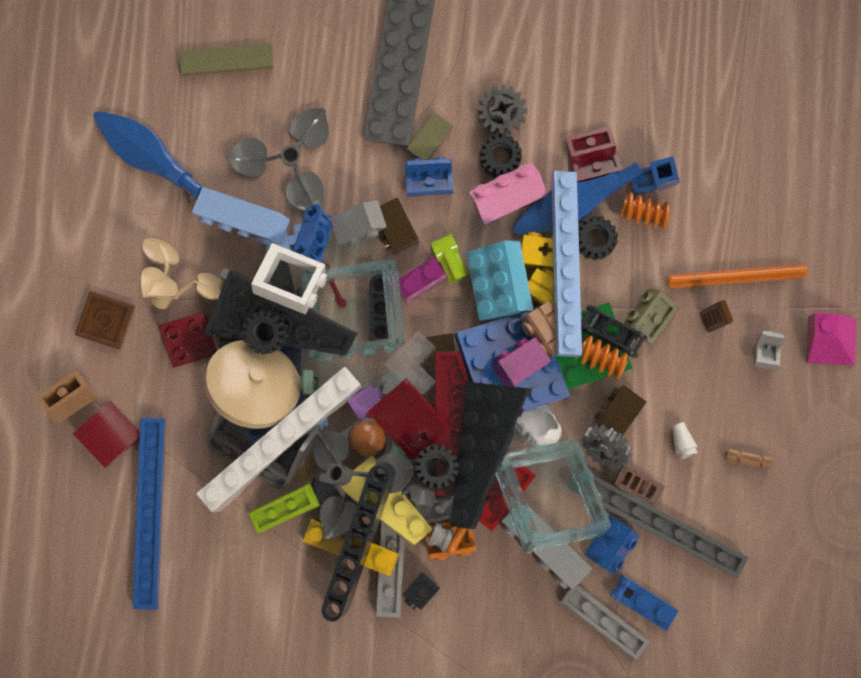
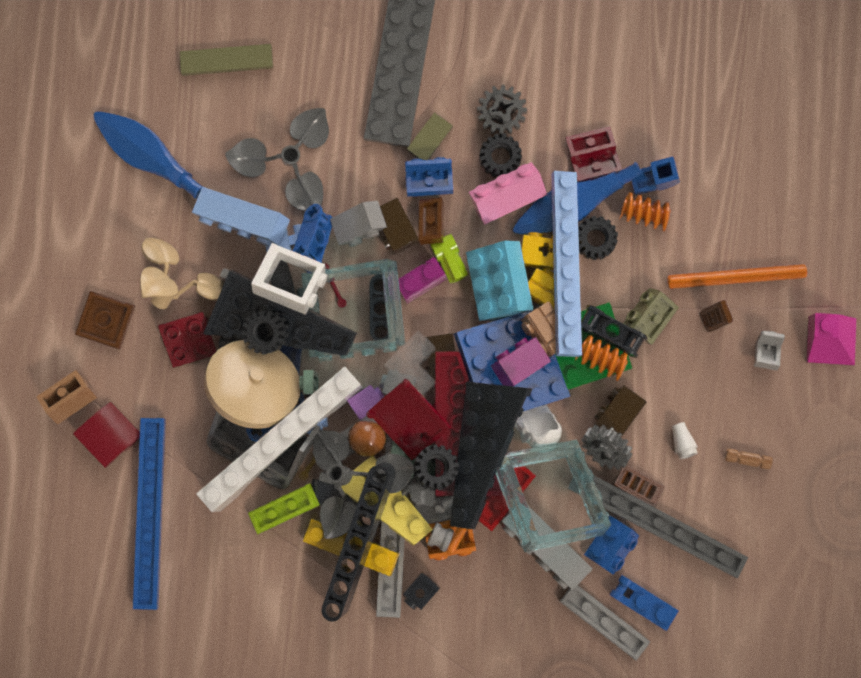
none -> reddish brown plate [418,197,444,245]

